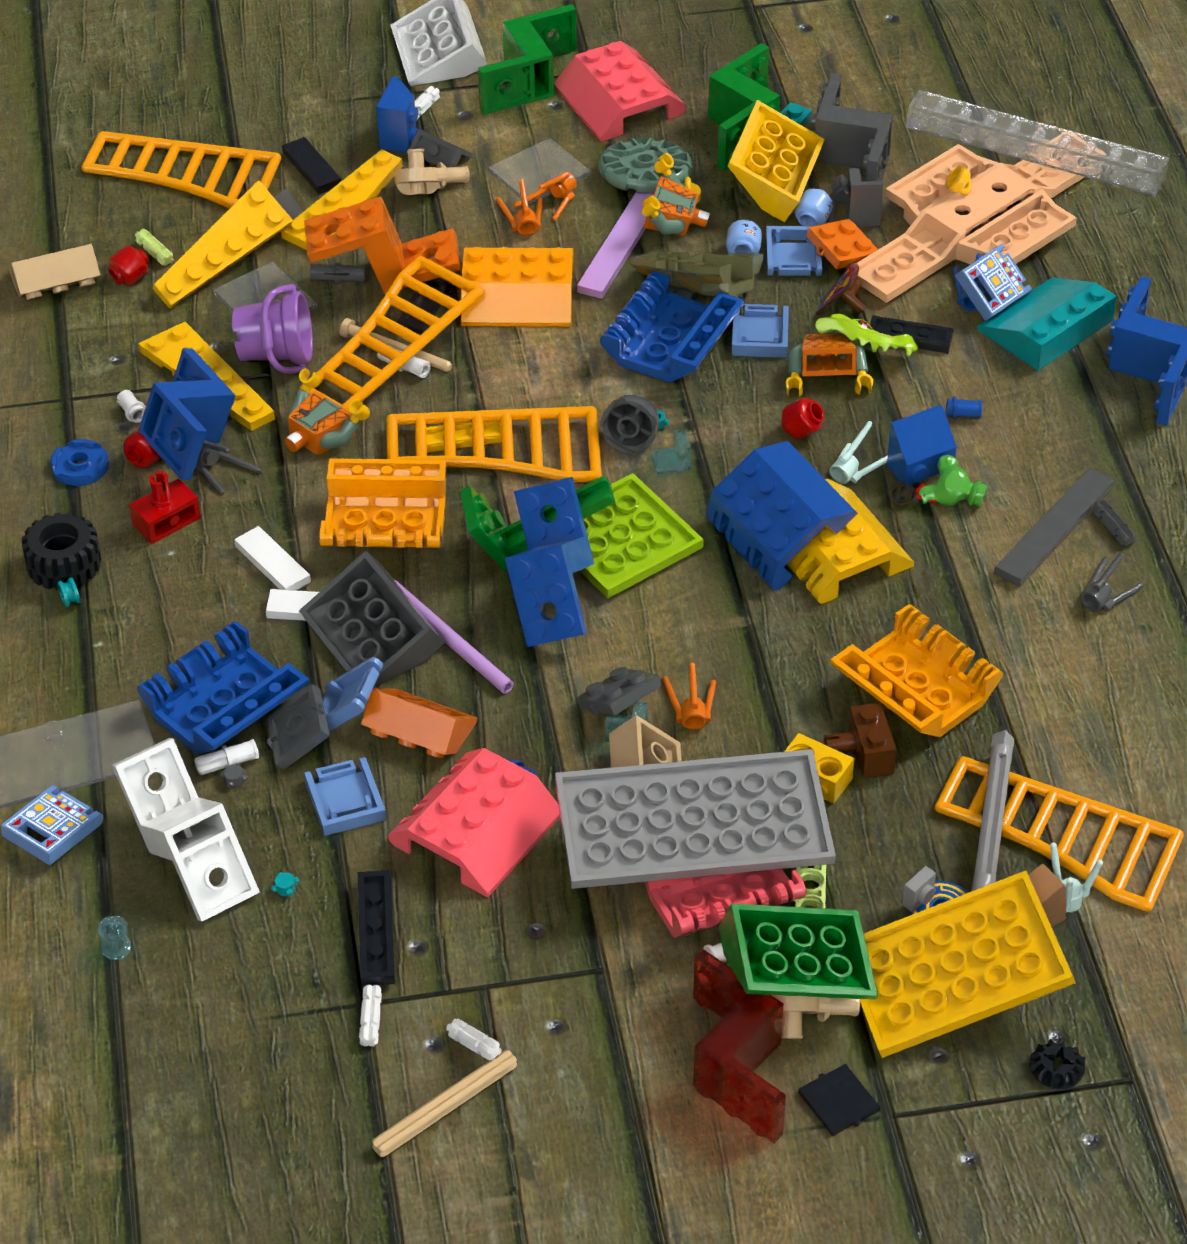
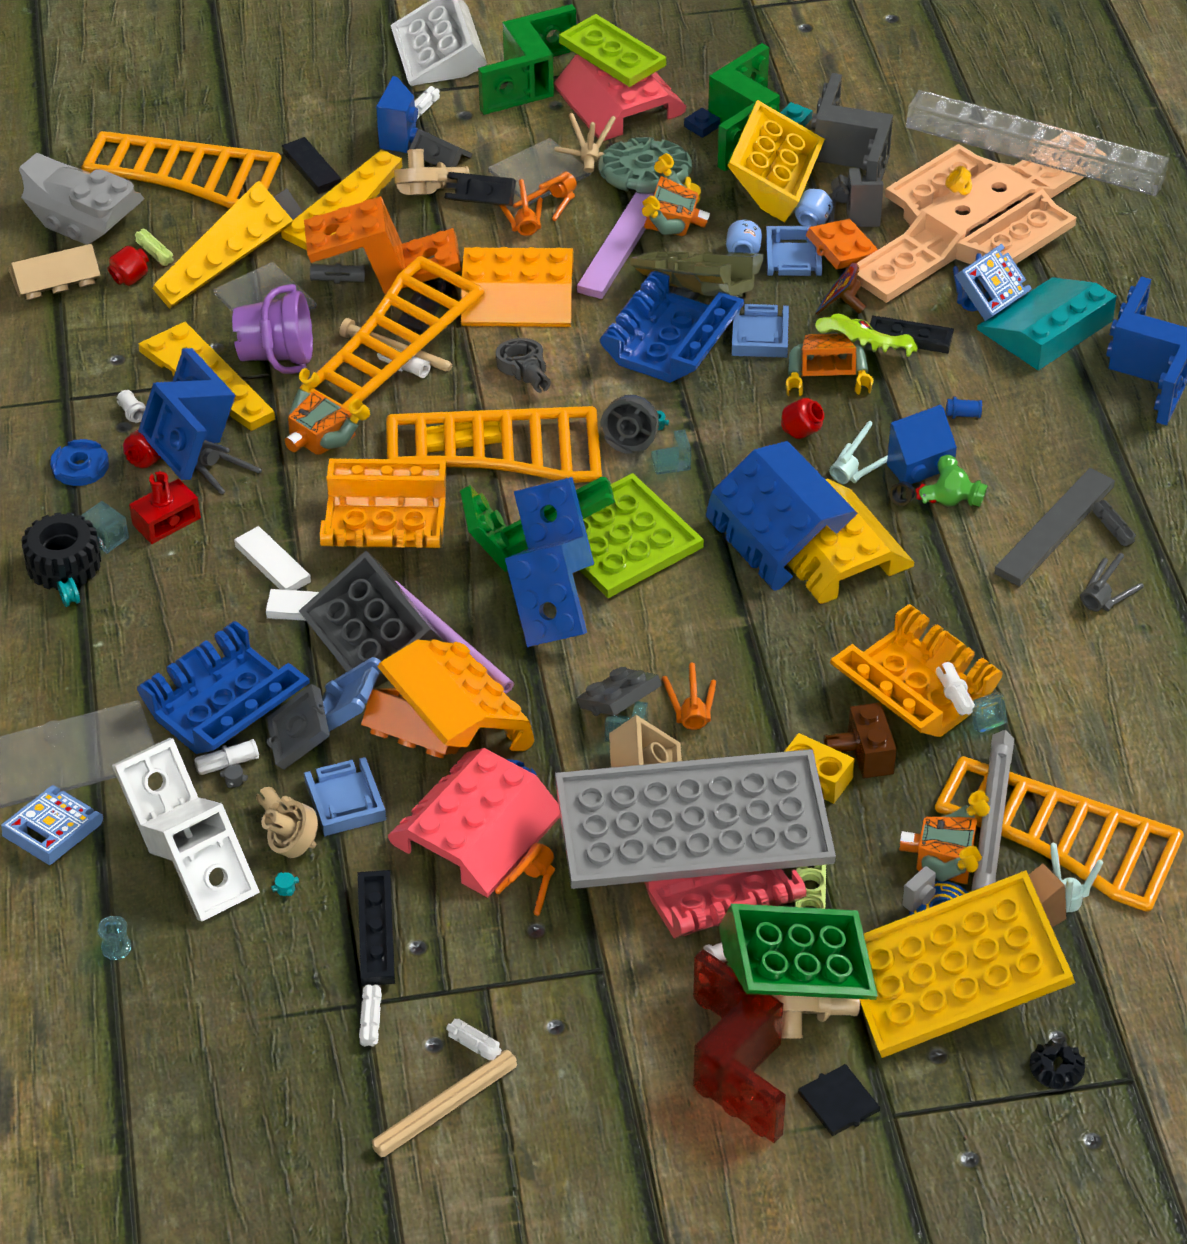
none -> light grey slope [19,153,145,245]
none -> clear light blue panel [81,501,129,554]
none -> tan pin [256,787,318,858]
none -> light orange slope [377,639,534,751]
none -> black hinge [444,172,517,206]
none -> orange plant [495,843,555,916]
none -> dark grey pin [496,338,551,393]
none -> tan plant [554,113,616,173]
none -> lime plate [559,14,666,87]
none -> dark blue plate [684,108,720,138]
none -> torso [899,790,990,884]
none -> white axle [936,662,975,716]
none -> clear light blue plate [972,691,1008,733]

